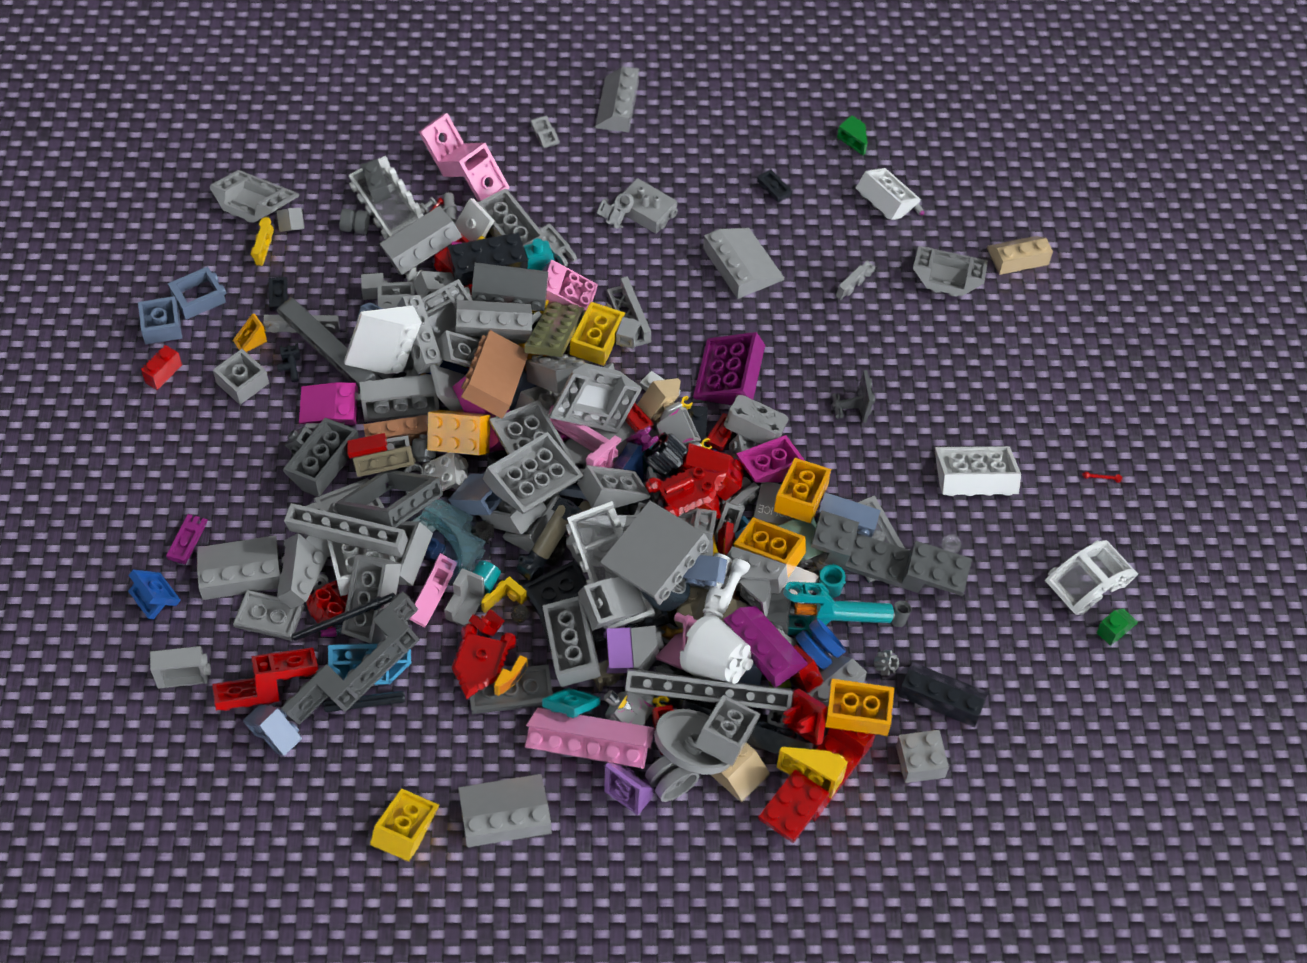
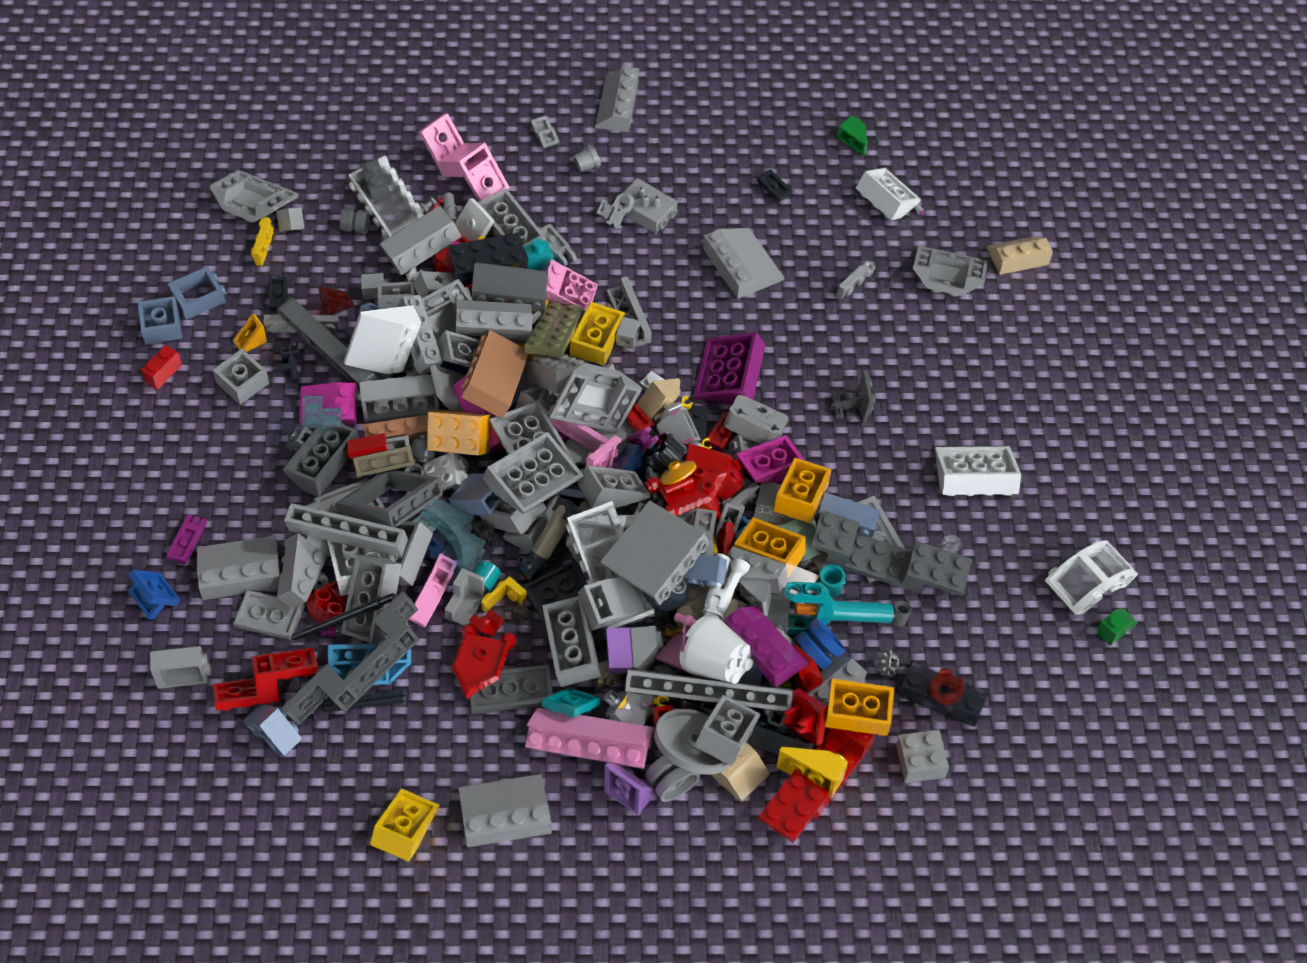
light orange slope [494,655,528,696] -> none
red hinge [1082,471,1122,483] -> none
none -> clear light blue plate [302,396,342,428]
none -> clear red slope [318,286,354,315]
none -> light grey piece [573,145,601,172]
none -> light orange dish [660,461,696,485]
none -> clear red piece [929,668,965,705]

